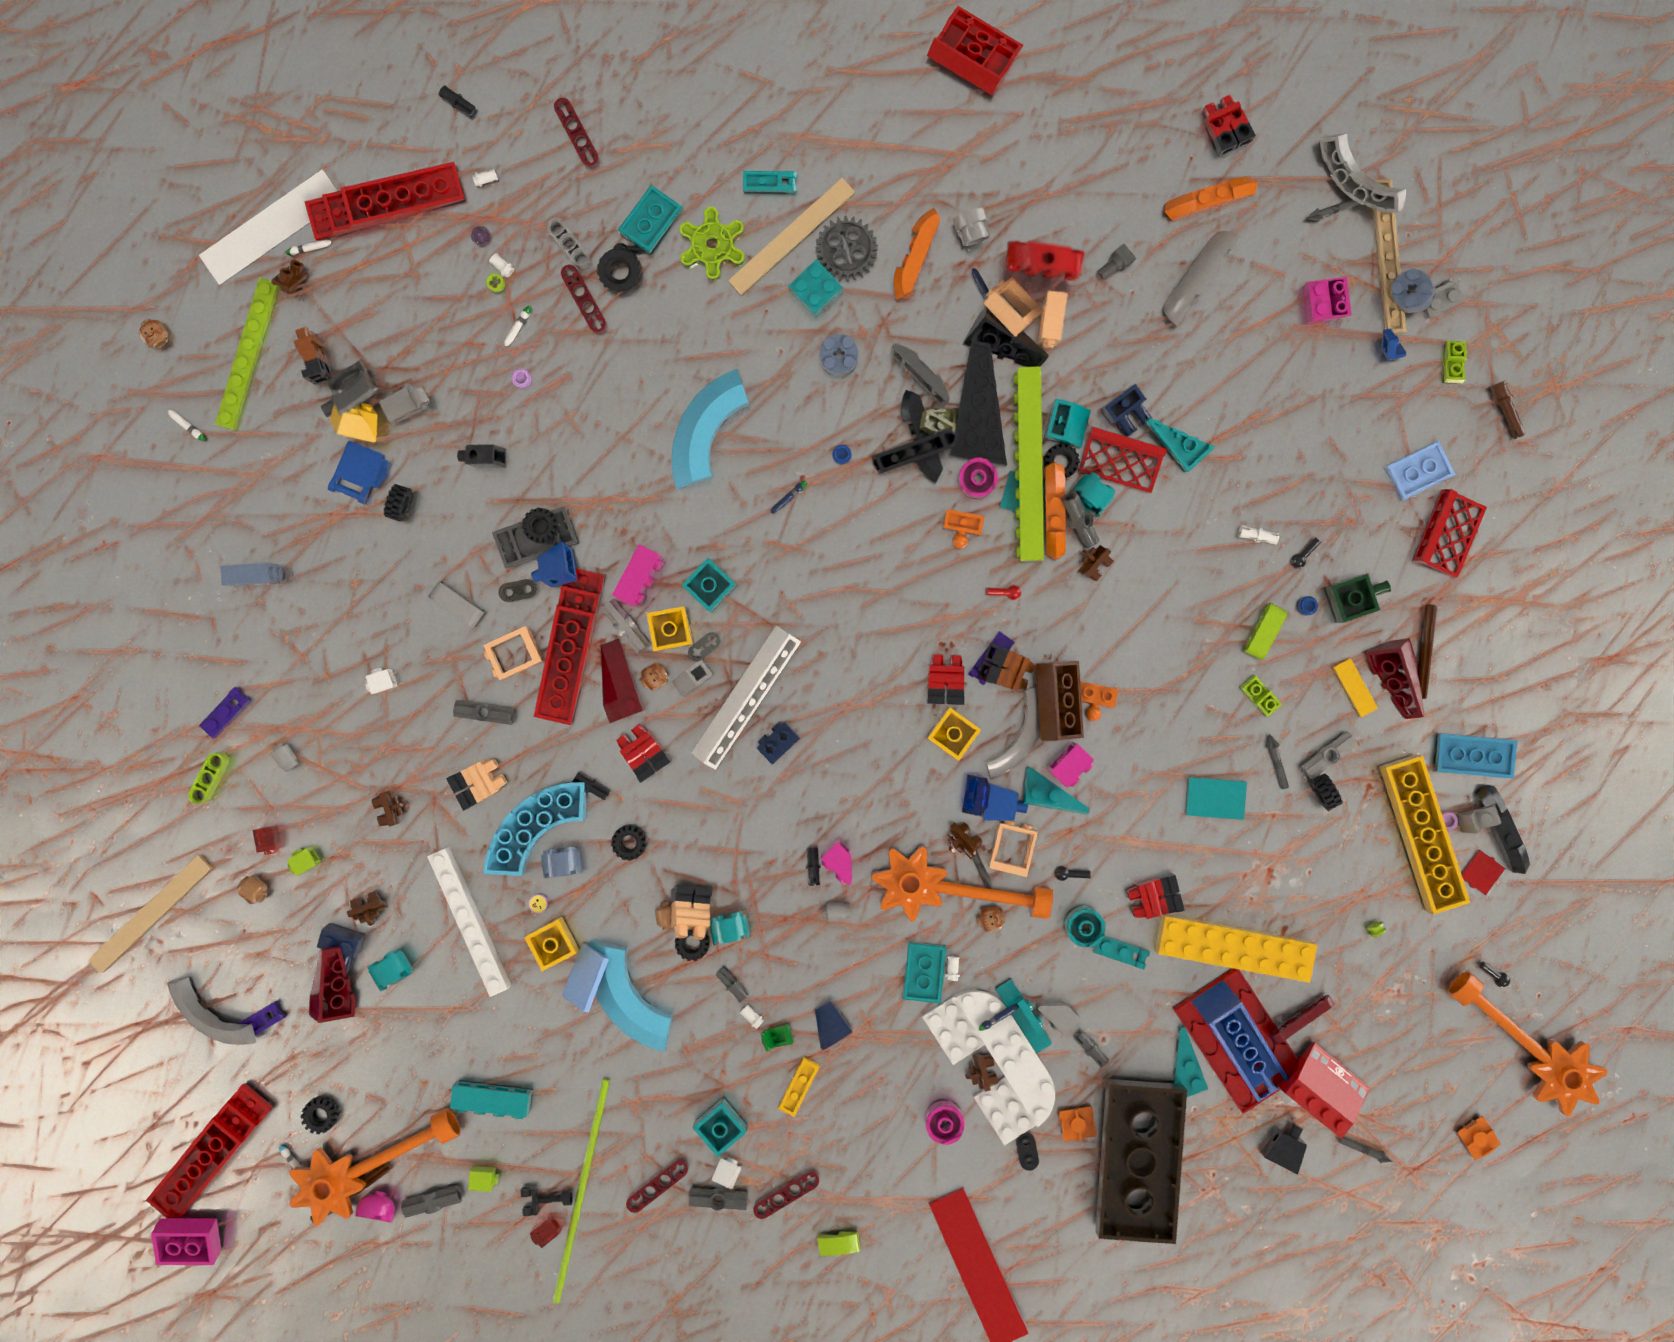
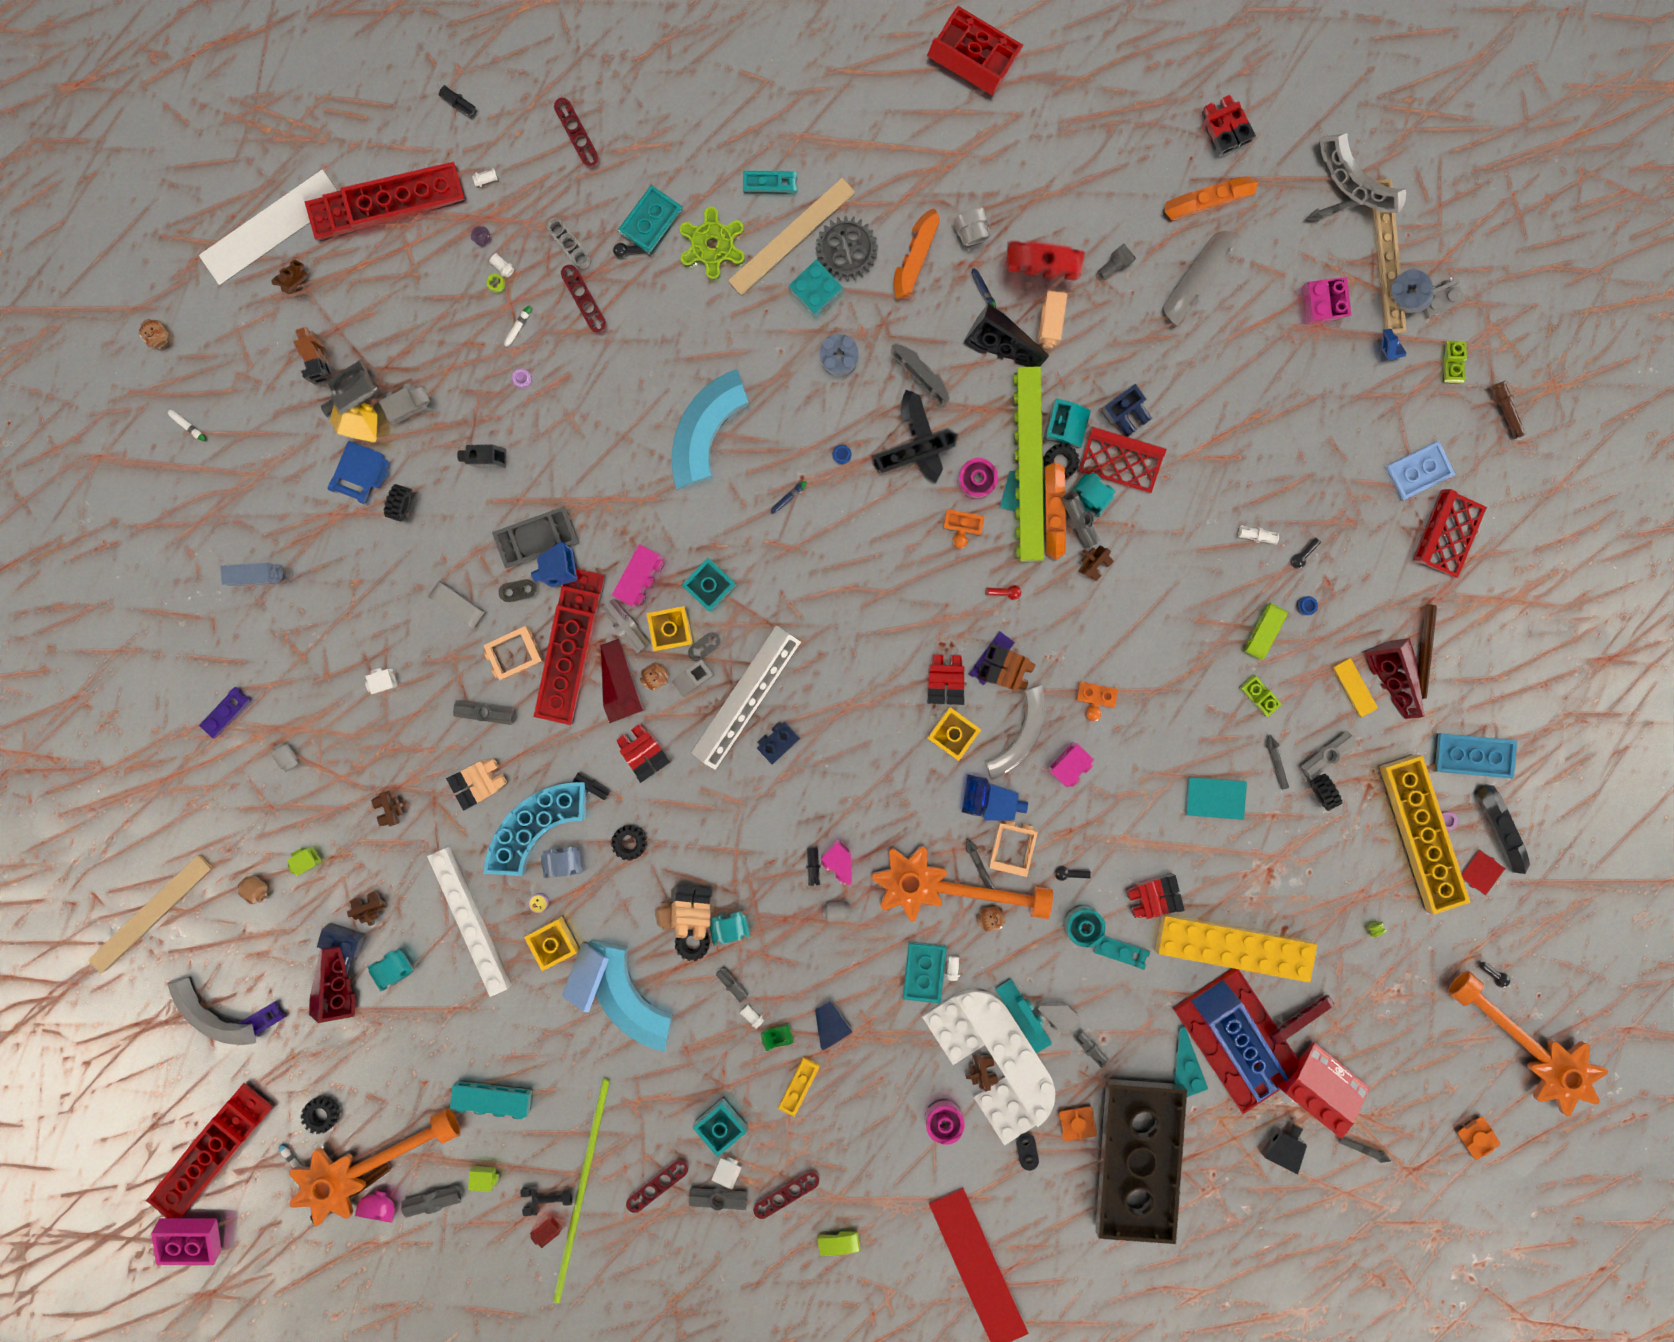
lime beam [188,752,230,804] -> none
lime plate [215,277,279,431] -> none
clear red brick [252,825,281,855] -> none
white piece [285,240,331,256] -> none
black tyre [522,508,559,543] -> none
black tyre [597,248,642,292] -> none
olive wing [920,408,958,434] -> none
reddish brown hips [948,822,982,859] -> none
black wing [950,340,1007,466] -> none
dark blue piece [979,1004,1019,1031] -> none
light nougat window [984,277,1044,337] -> none
teal wing [1023,767,1089,815] -> none
reddish brown brick [1036,661,1084,741] -> none
teal wing [1145,418,1215,472] -> none
dark green brick [1325,574,1391,623] -> none
light grey slope [1456,804,1501,833] -> none

